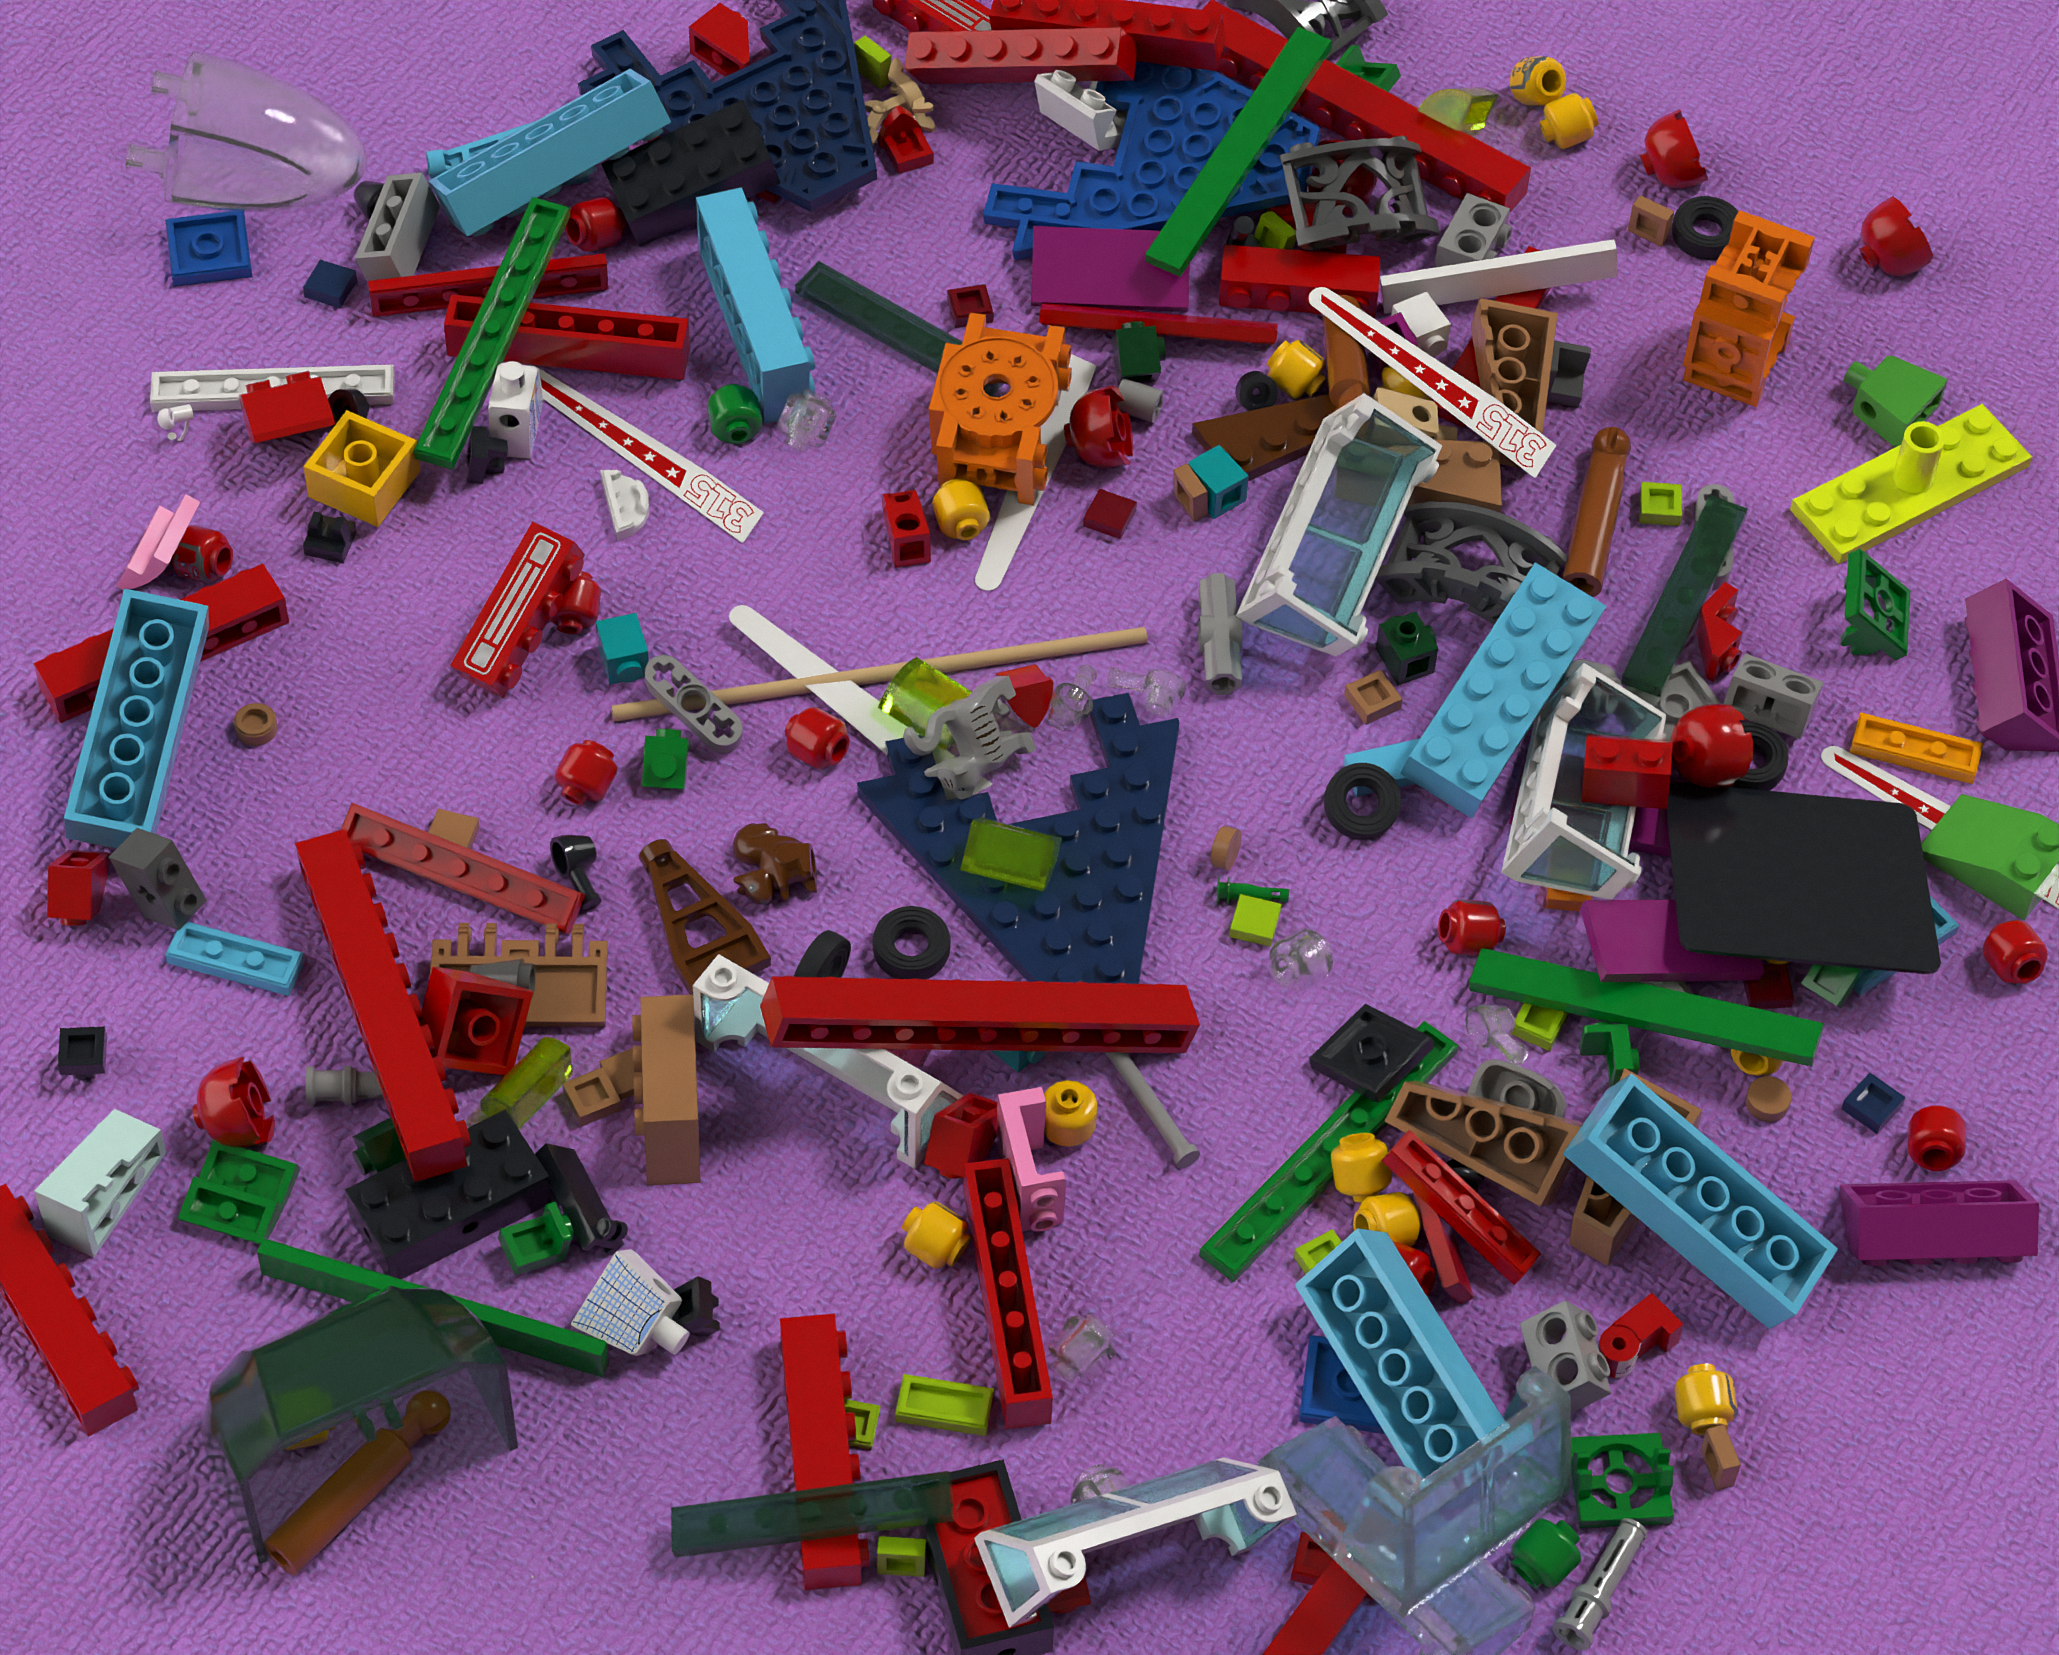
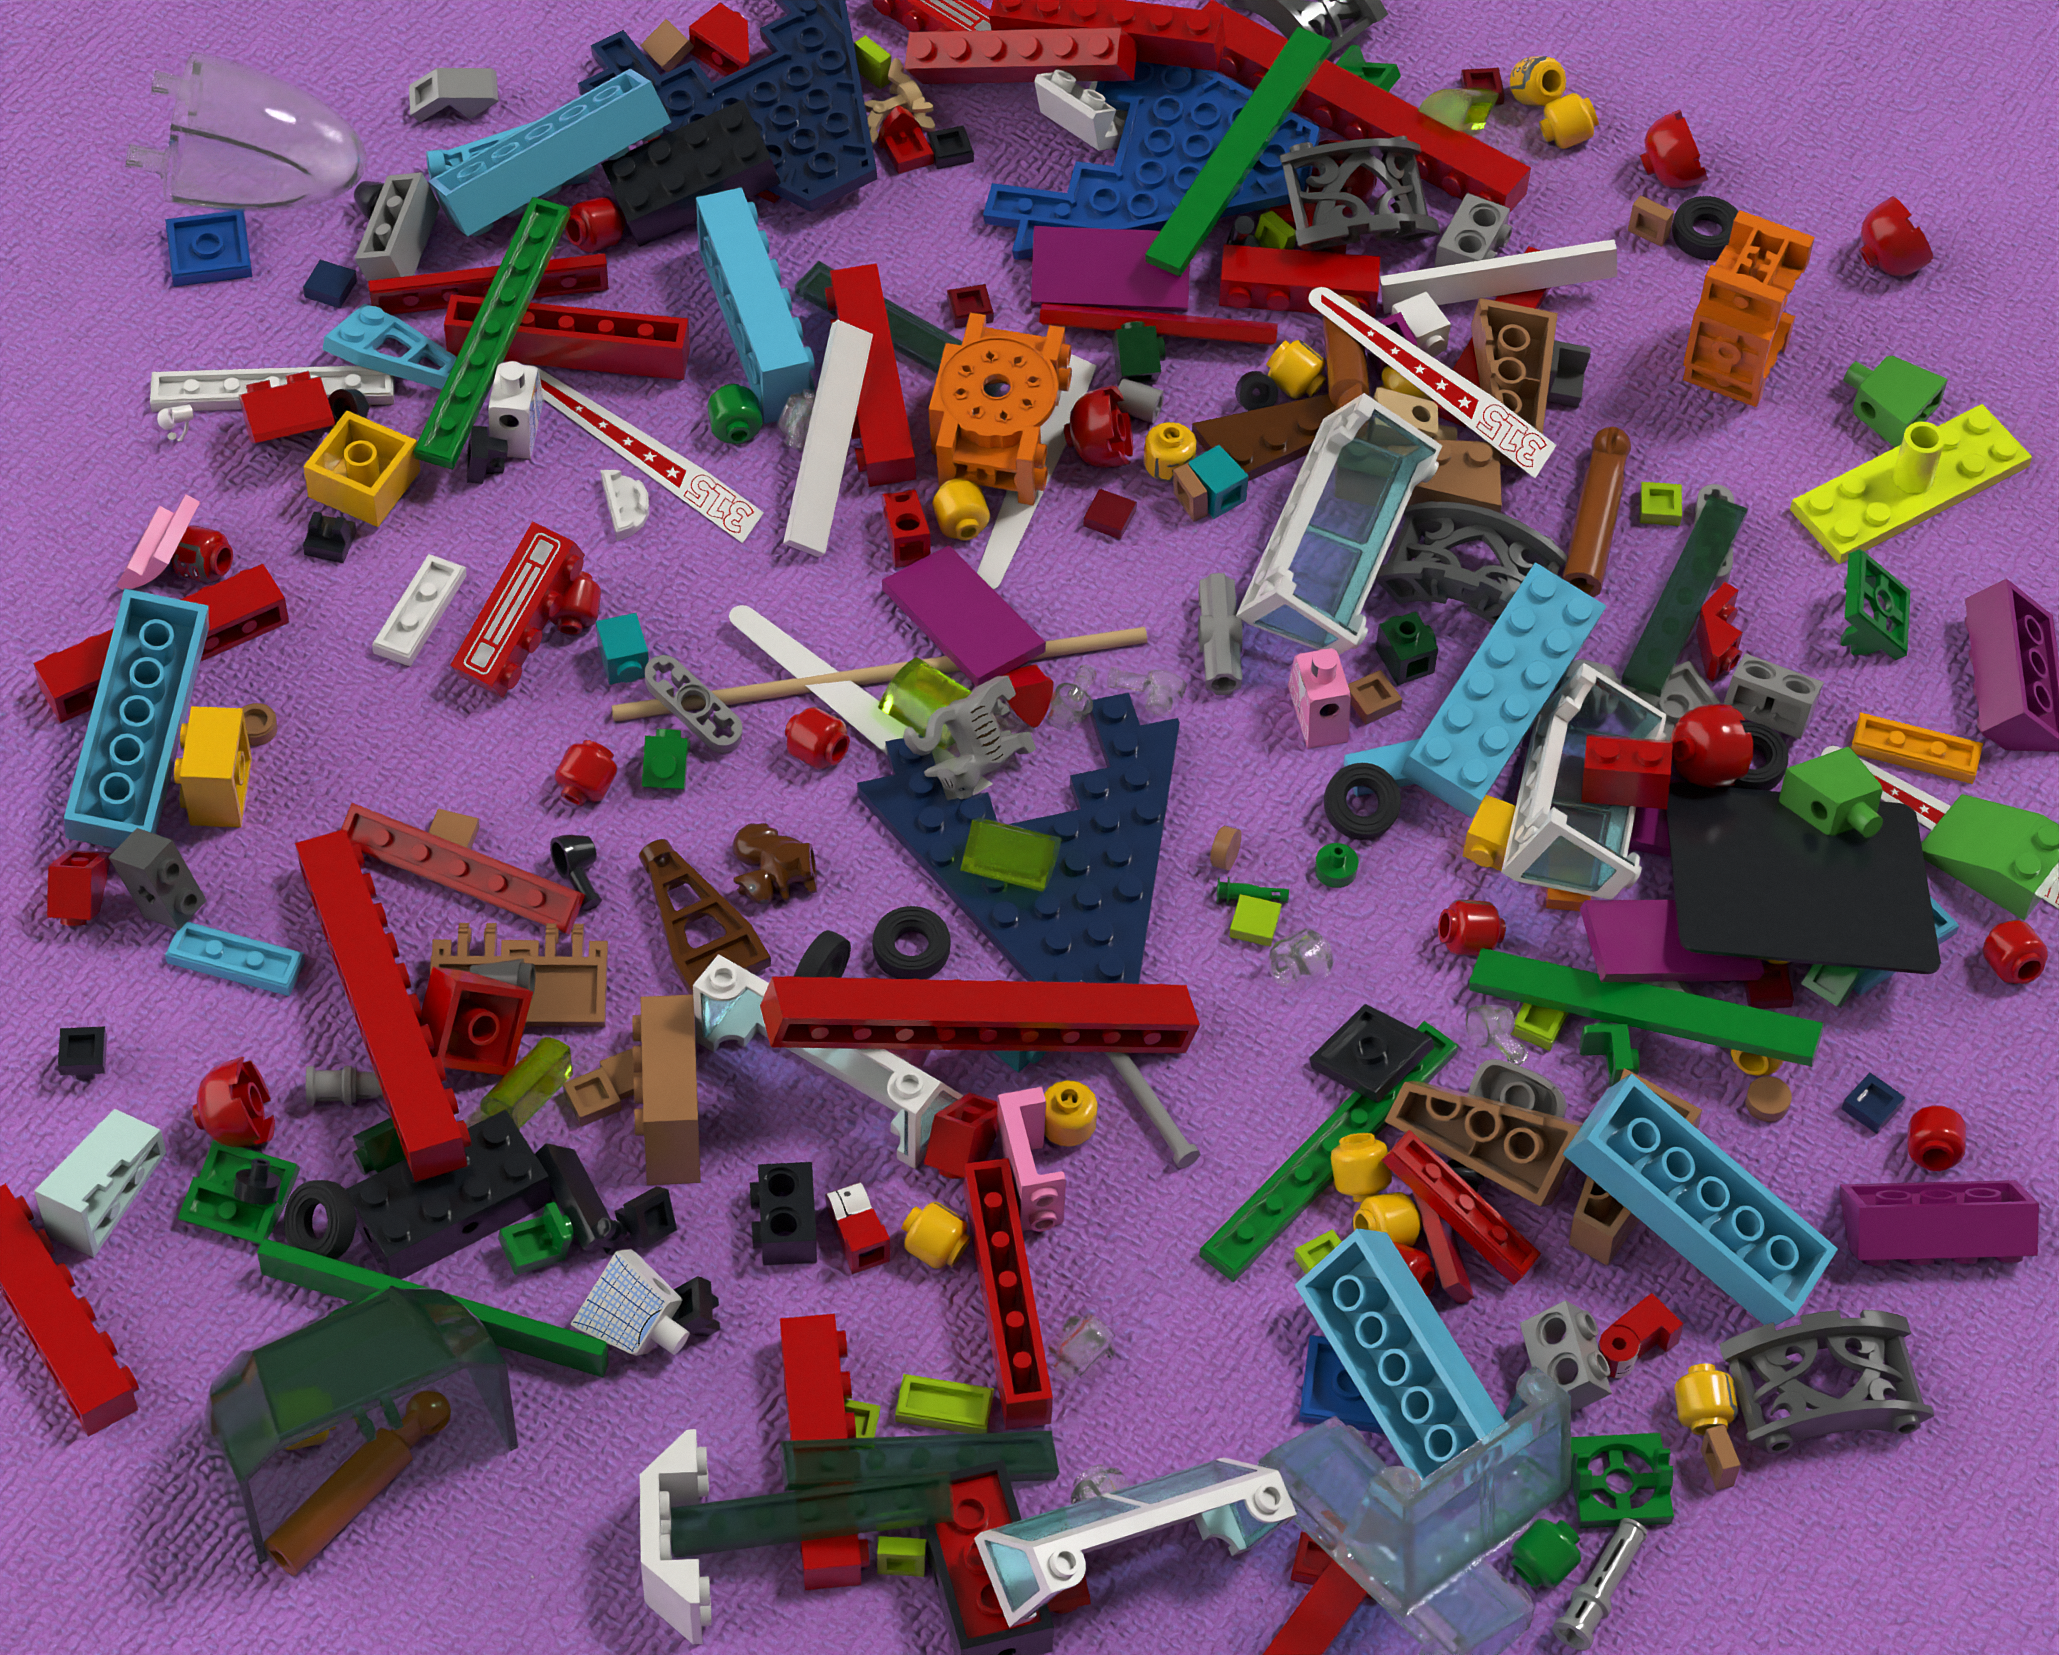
none -> yellow brick [174,706,252,828]
none -> black tile [233,1158,281,1205]
none -> black tyre [284,1180,356,1260]
none -> medium azure plate [322,303,457,389]
none -> white tile [372,554,467,667]
none -> light grey slope [409,68,499,122]
none -> black tile [615,1186,677,1248]
none -> medium nougat tile [640,19,695,72]
none -> white slope [640,1429,711,1644]
none -> black brick [750,1162,817,1266]
none -> clear green tile [778,1431,1060,1491]
none -> white tile [783,320,873,557]
none -> red brick [824,263,917,487]
none -> red leg [825,1182,890,1274]
none -> magenta tile [882,545,1046,687]
none -> black tile [927,125,974,169]
none -> yellow head [1143,422,1197,482]
none -> bright pink torso [1288,648,1351,749]
none -> green tile [1315,843,1359,888]
none -> dark red tile [1460,67,1505,107]
none -> yellow brick [1462,795,1516,871]
none -> dark grey fence [1719,1310,1934,1453]
none -> bright green torso [1779,746,1883,838]

